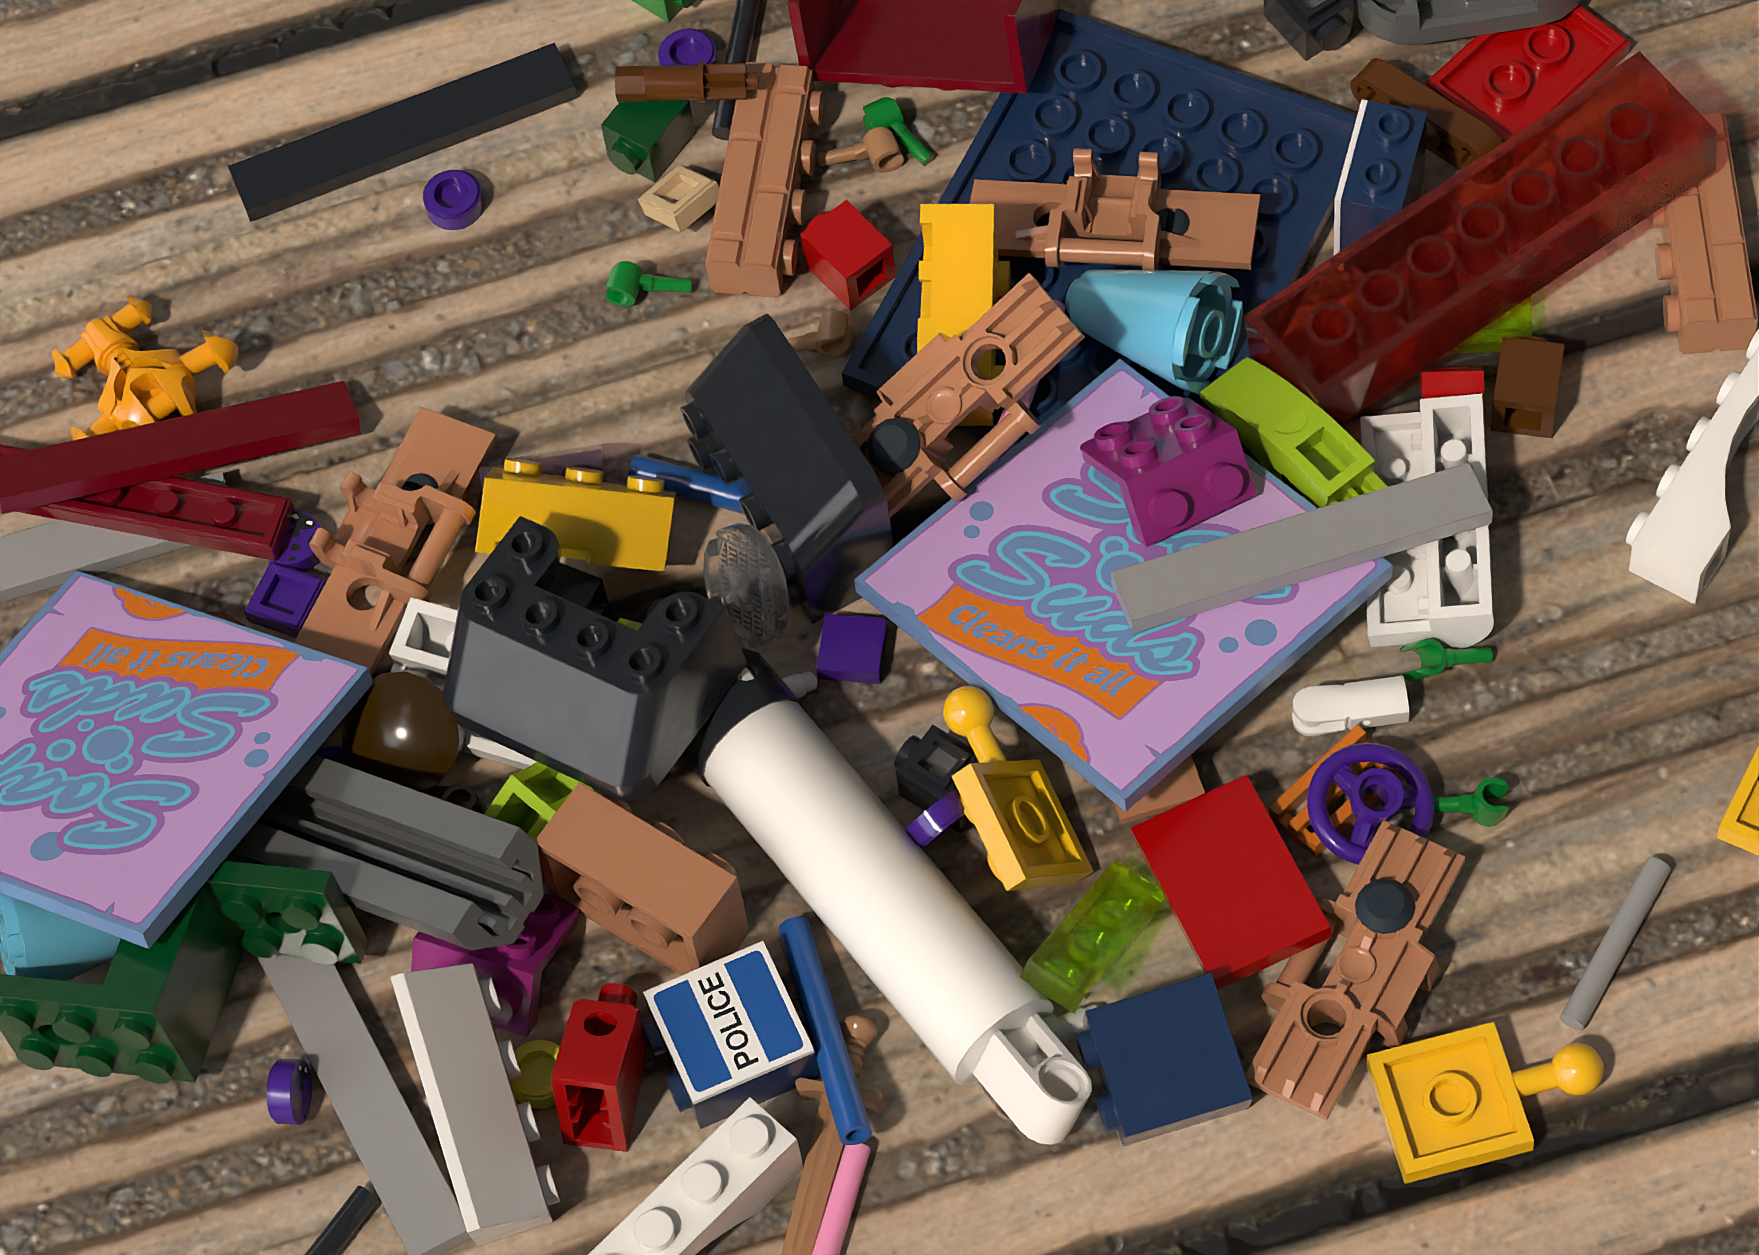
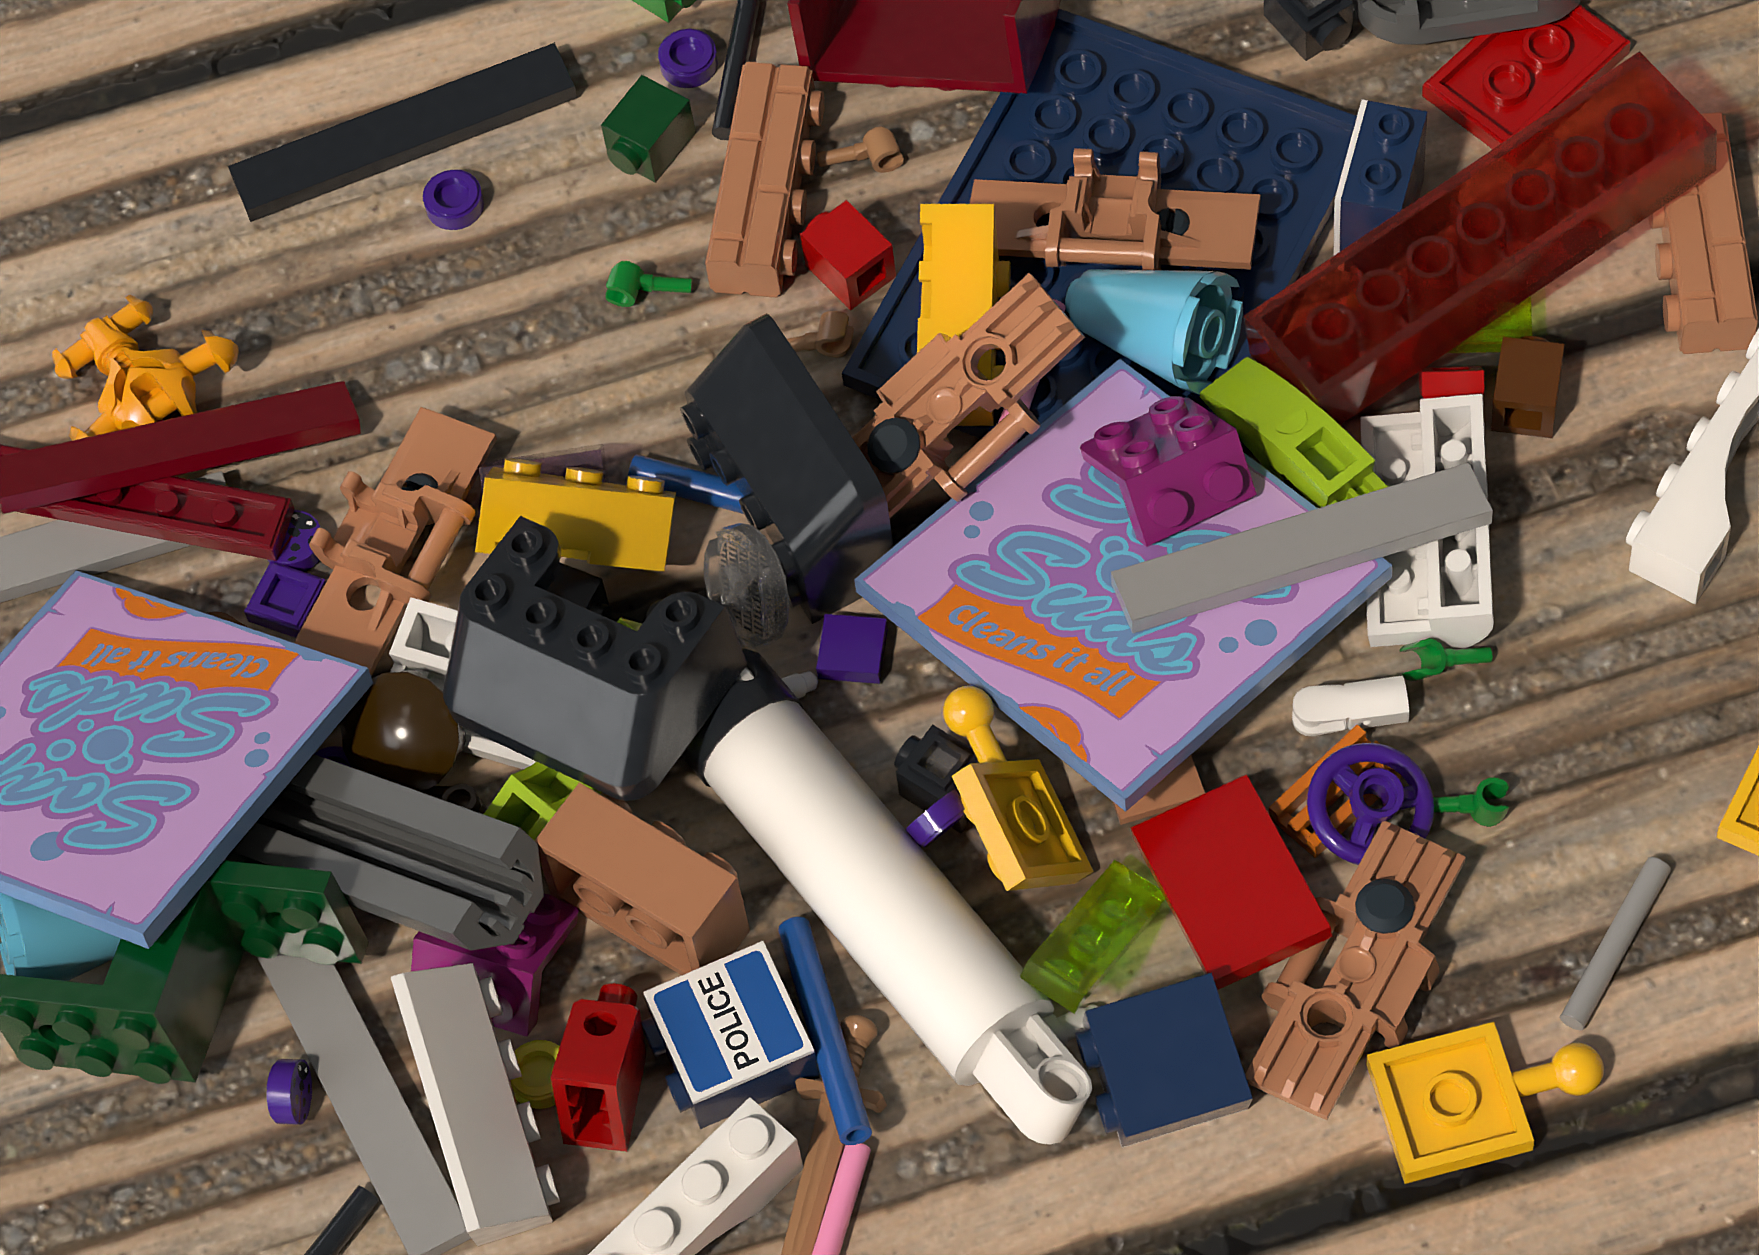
reddish brown piece [615,61,759,103] -> none
tan tile [638,164,719,233] -> none
green hand [863,97,934,166] -> none
reddish brown beam [1350,58,1506,179] -> none

